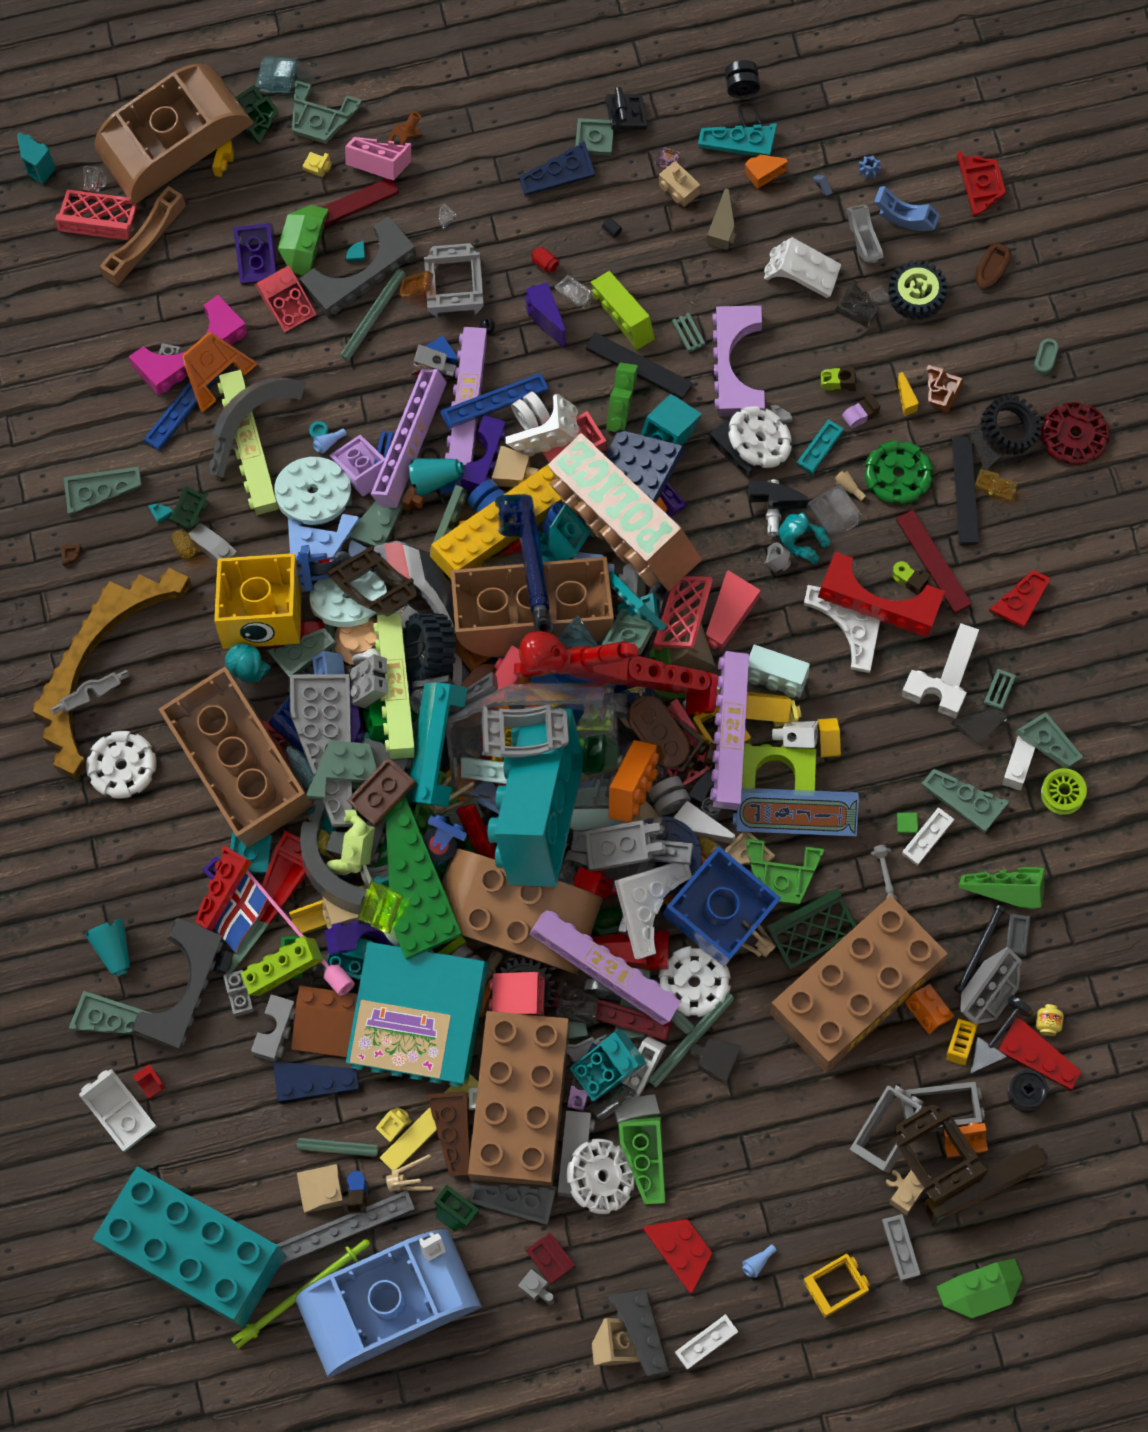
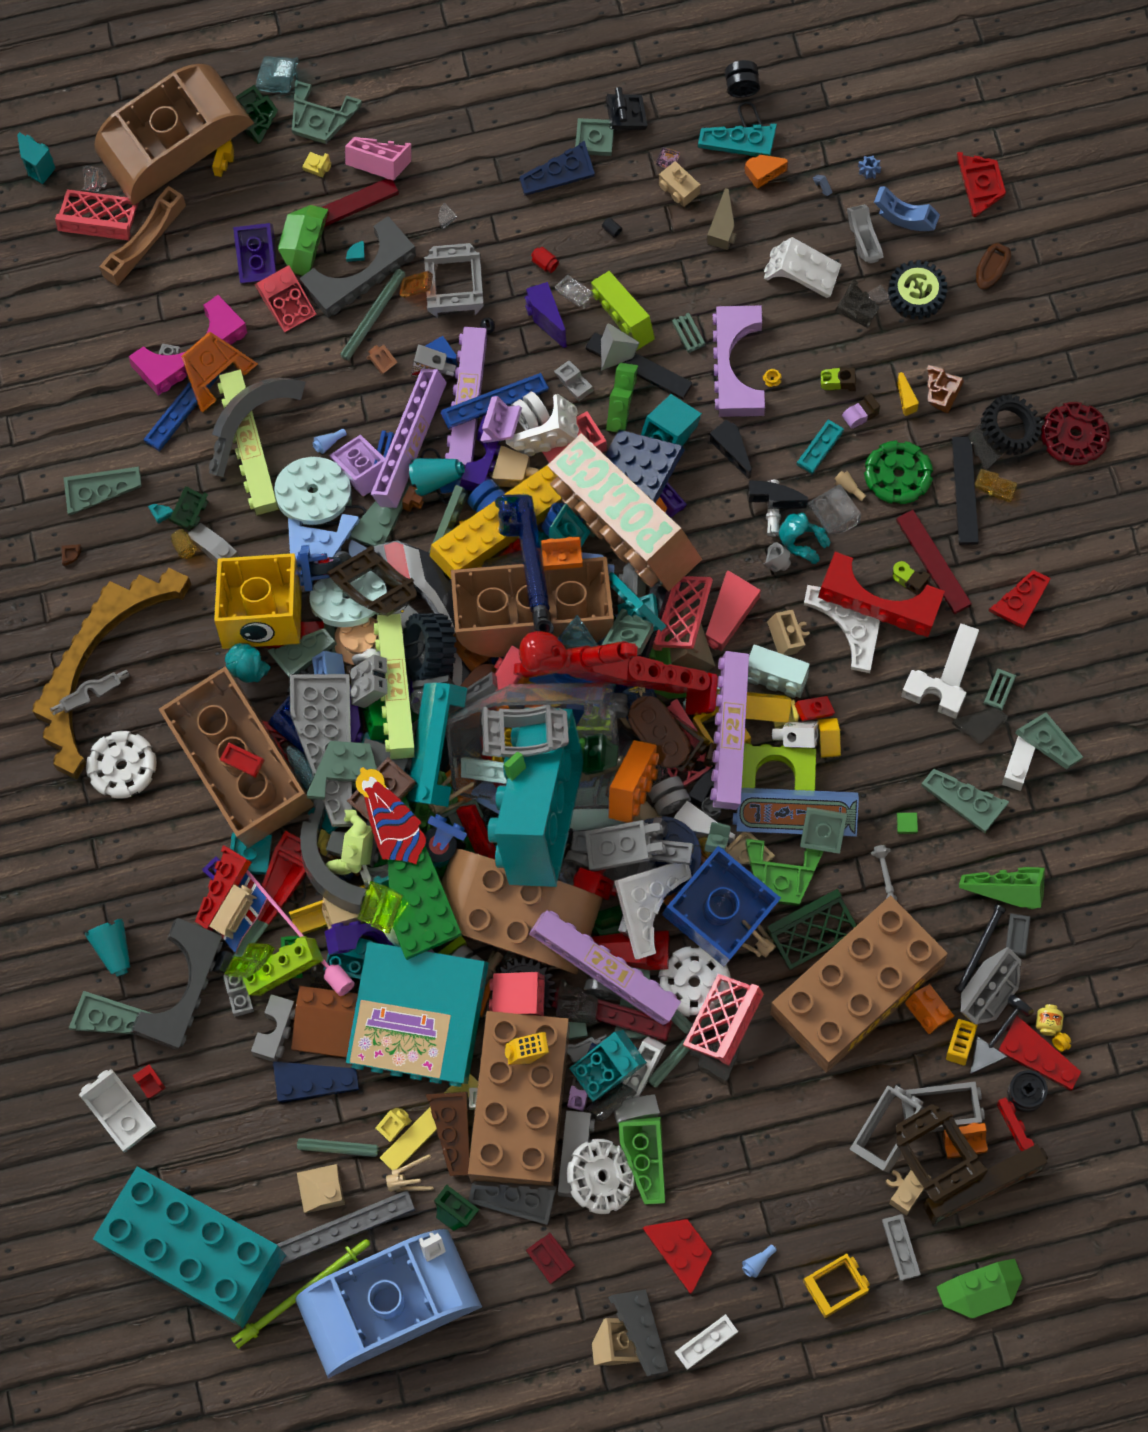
teal tile [309,421,329,440] -> none
dark brown leg [342,1171,368,1214] -> none
dark orange bracket [387,111,422,146] -> none
light grey brick [518,1269,554,1305] -> none
white plate [728,406,792,468] -> none
light grey tile [770,405,792,424] -> none
white plate [902,807,954,866] -> none
sand green tile [1034,339,1059,375] -> none
lime wheel [1041,768,1087,815] -> none
none -> tan window [210,885,257,939]
none -> red tile [219,743,265,778]
none -> clear neon green slope [225,943,275,978]
none -> red sticker [356,767,426,865]
none -> nougat bracket [366,345,398,374]
none -> lavender bracket [481,396,522,443]
none -> bright green tile [504,752,526,780]
none -> yellow slope [505,1032,549,1065]
none -> orange bracket [541,537,583,571]
none -> light grey slope [554,361,594,401]
none -> light grey slope [601,323,640,371]
none -> coral fence [683,974,764,1065]
none -> sand green bracket [704,822,731,853]
none -> yellow plate [763,369,782,387]
none -> tan brick [767,610,810,656]
none -> red plate [794,696,835,721]
none -> sand green tile [800,807,847,854]
none -> red plate [997,1097,1034,1152]
none -> yellow plate [1052,1032,1071,1052]

